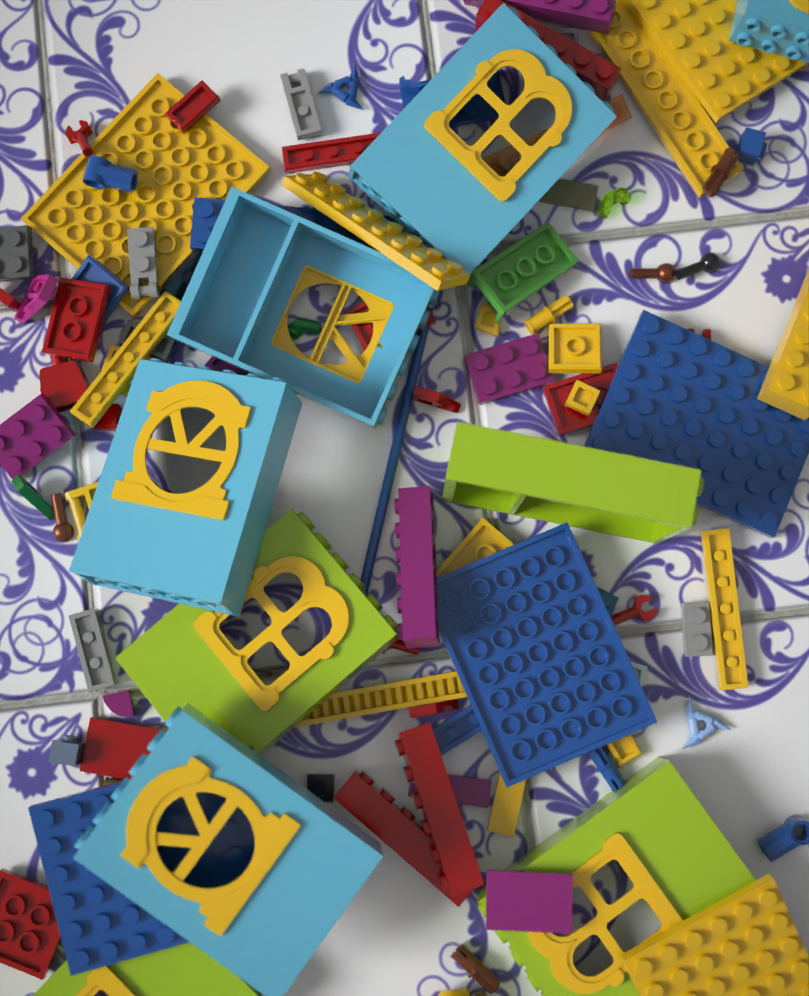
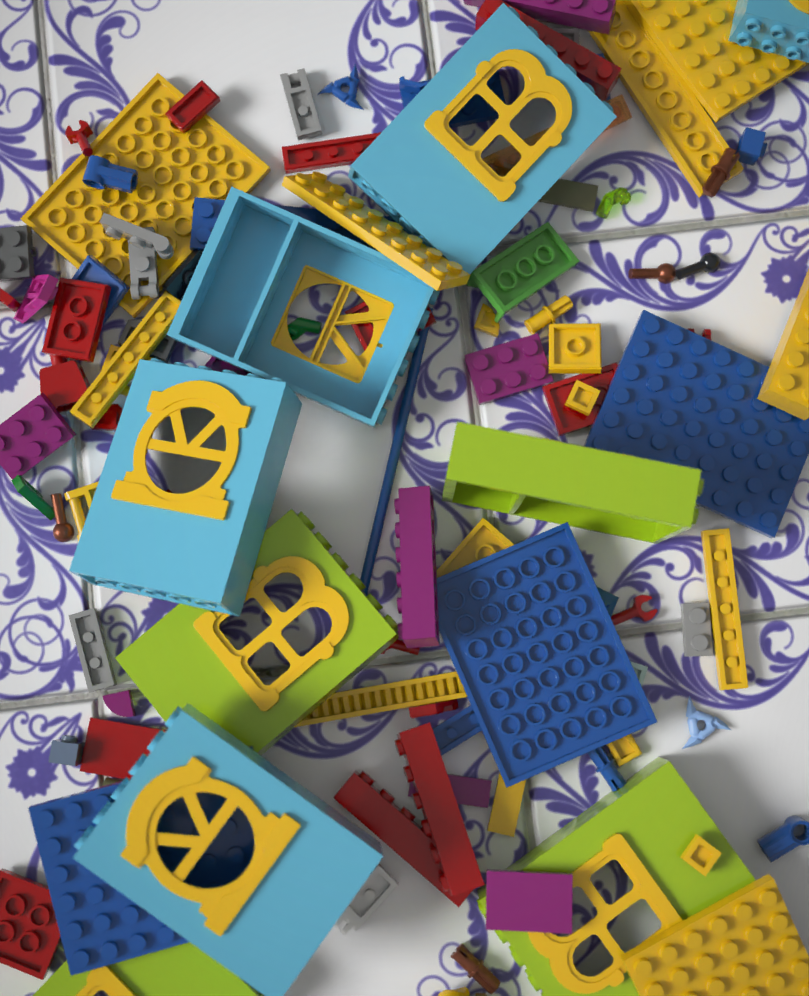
black tile [307,773,335,802] -> none
red tile [413,385,461,414] -> none
none -> light grey plate [100,213,174,259]
none -> white hinge [334,864,399,935]
none -> yellow plate [680,834,722,877]

